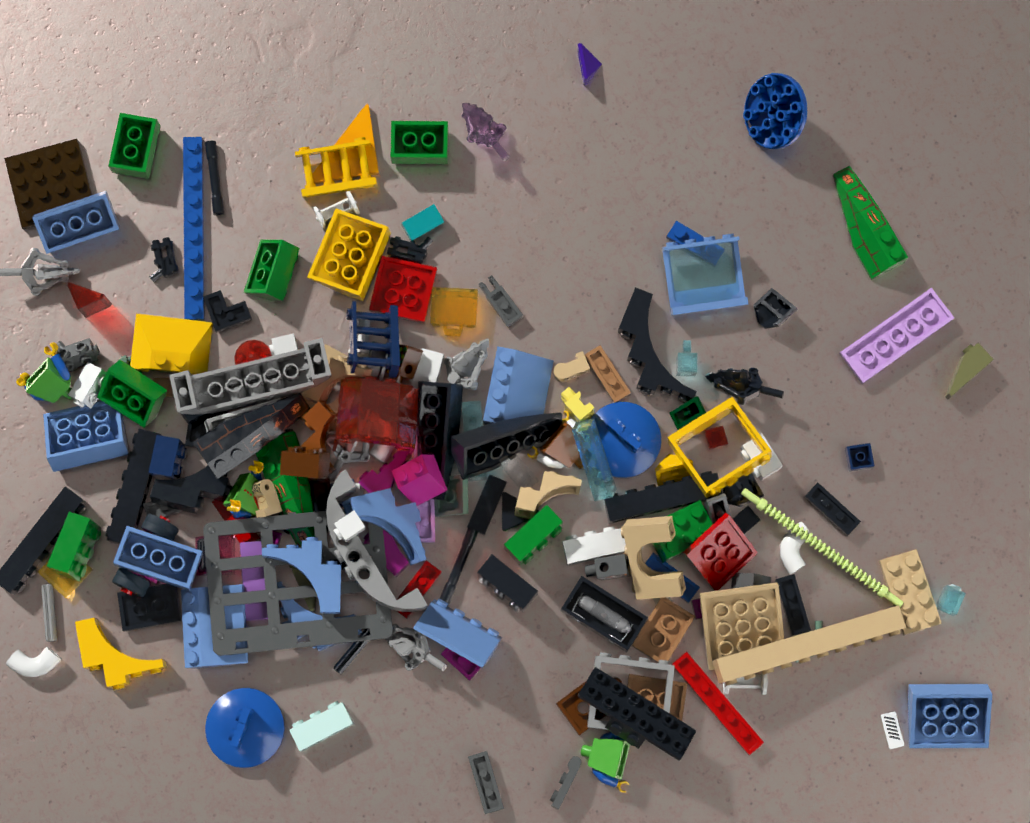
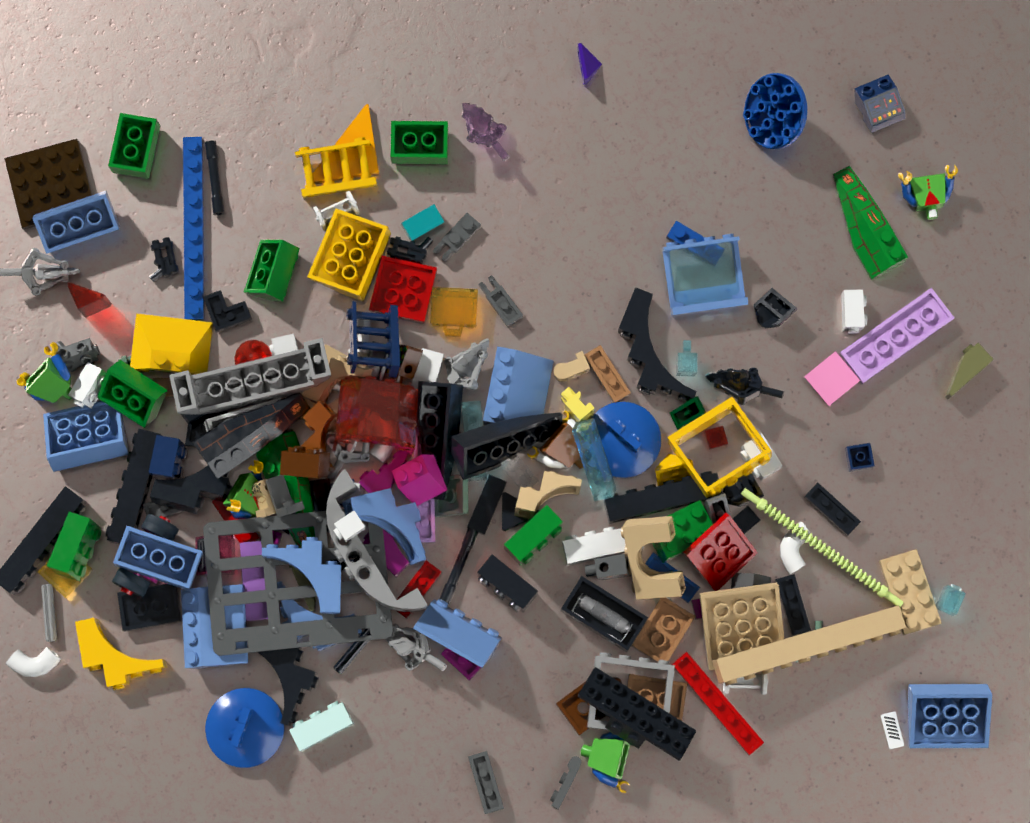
none -> black arch [257,647,319,726]
none -> dark grey bracket [265,475,305,517]
none -> dark grey hinge [433,213,481,262]
none -> bright pink slope [805,351,861,406]
none -> white brick [841,290,867,334]
none -> dark blue piece [854,74,906,133]
none -> torso [898,165,958,220]

